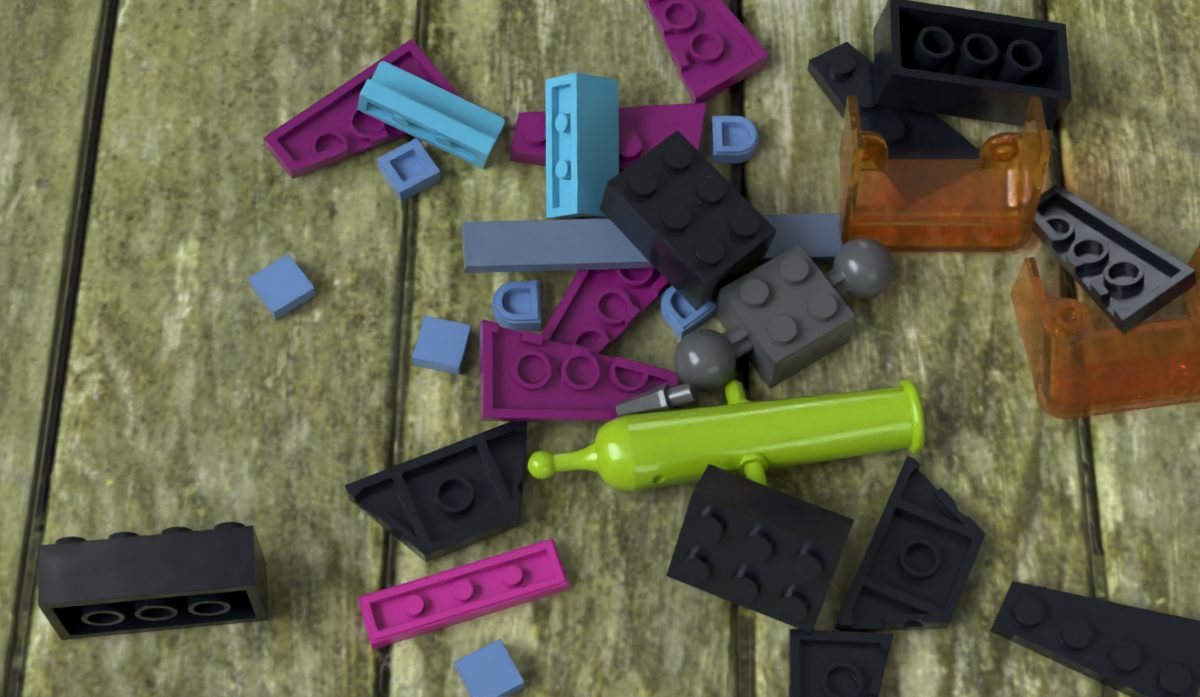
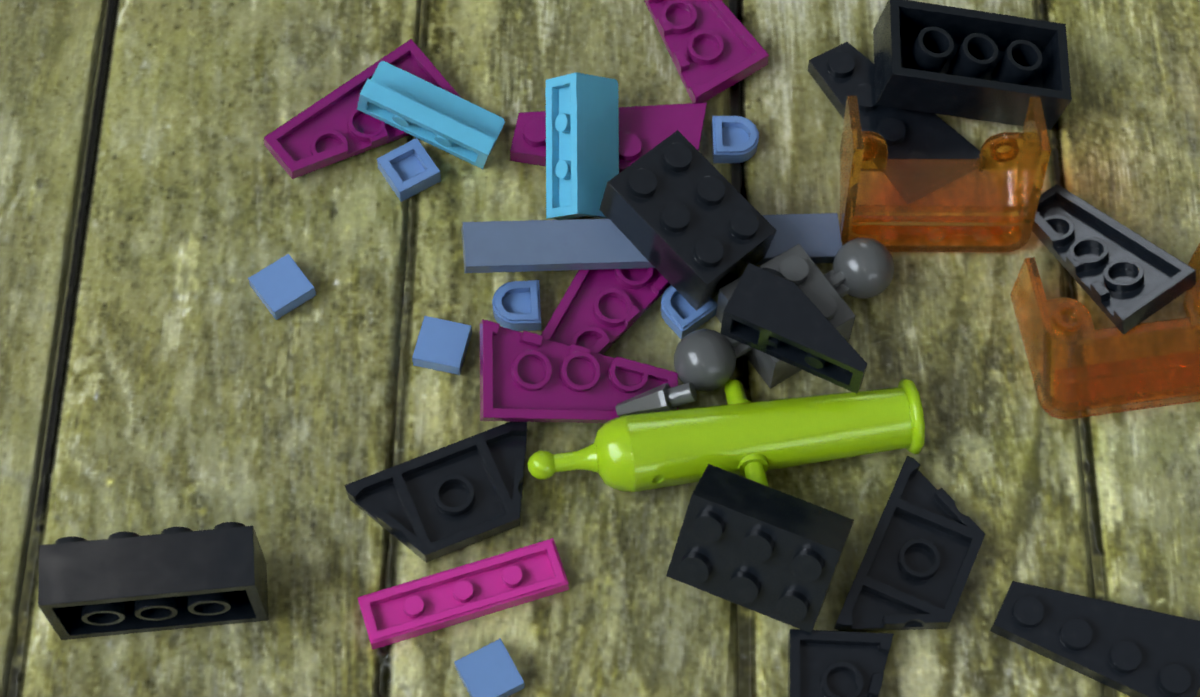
none -> black slope [720,263,867,394]

